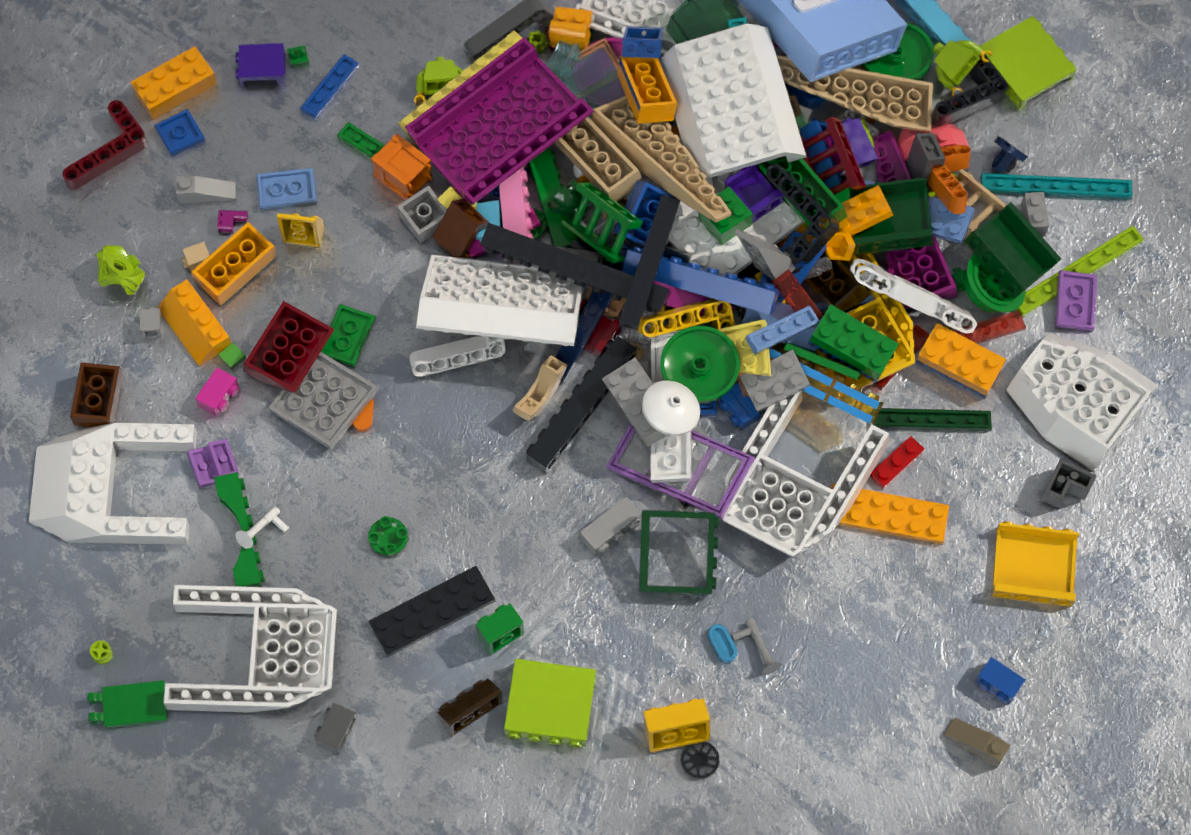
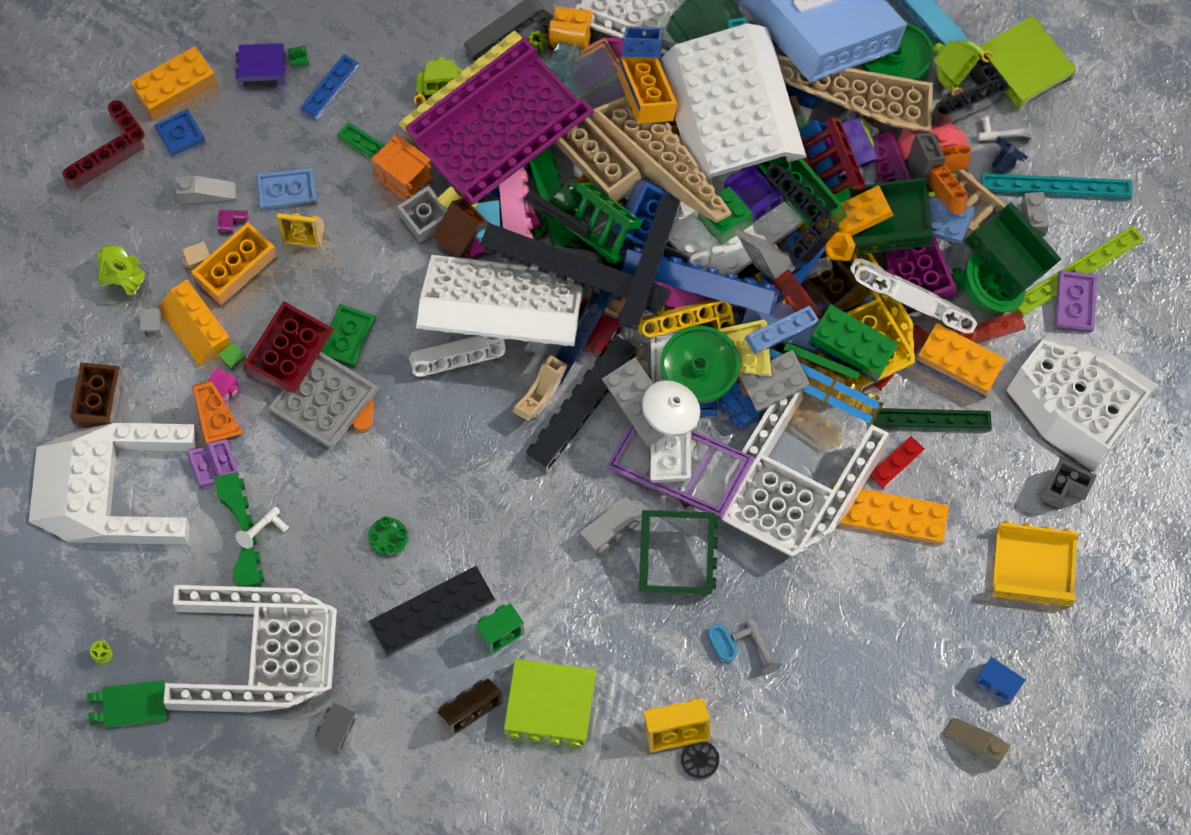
none -> orange wing [192,381,243,443]
none -> black axle [525,191,592,237]
none -> white piece [978,116,1032,141]

